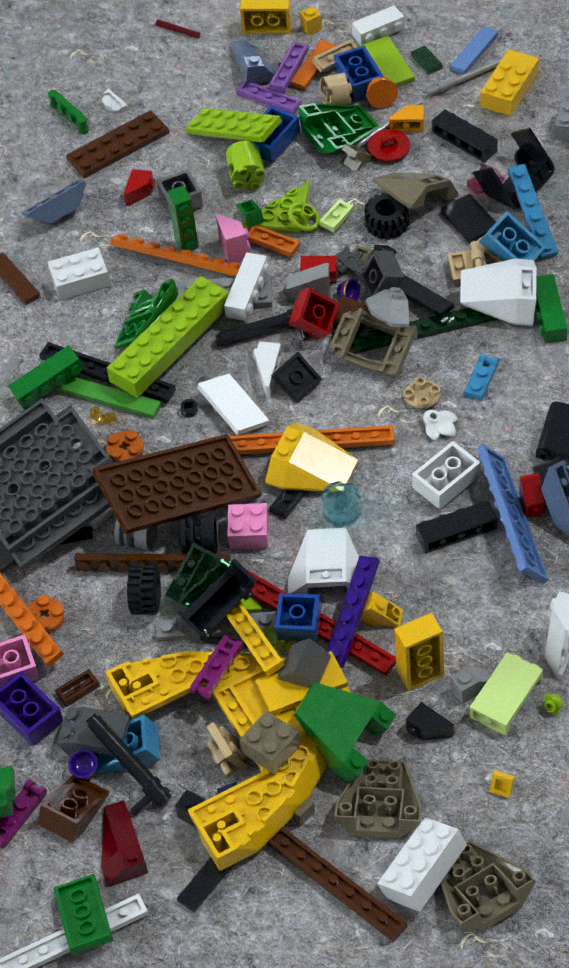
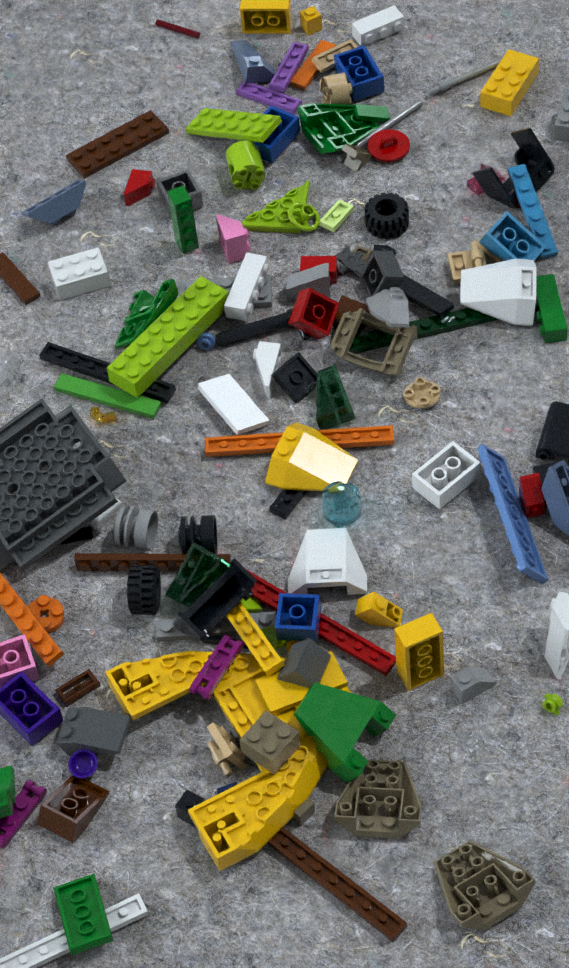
green brick [8,345,85,409] -> none
green plate [48,90,89,134] -> none
black cylinder [86,713,172,816] -> none
reddish brown plate [92,434,262,534] -> none
dark azure slope [96,715,160,773] -> none
dark red wedge [101,800,148,887] -> none
white tile [102,88,129,113] -> none
orange plate [106,430,144,462] -> none
orange plate [110,234,241,276] -> none
black tile [177,857,234,913] -> none
black bush [180,399,198,418] -> none
bright pink brick [228,503,269,550] -> none
green slope [236,199,264,227] -> none
orange plate [247,225,300,258] -> none
dark purple plate [327,556,380,668] -> none
dark purple piece [337,278,360,301] -> none
lime tile [358,36,415,87] -> none
orange hat [366,76,398,108] -> none
dark tan wedge [373,173,459,209] -> none
white brick [377,817,467,912] -> none
light orange slope [389,105,424,132] -> none
black slope [406,702,454,741] -> none
clear green tile [411,45,443,75] -> none
black brick [416,500,498,554] -> none
white plate [423,410,458,441] -> none
black brick [432,109,498,163] -> none
black tile [441,194,496,244] -> none
medium blue tile [450,26,498,74] -> none
dark azure plate [464,353,499,401] -> none
yellowish green panel [470,652,543,736] -> none
yellow tile [489,770,515,798] -> none
none -> medium blue plate [197,333,215,350]
none -> clear green wedge [316,365,356,430]
none -> green tile [354,104,390,122]

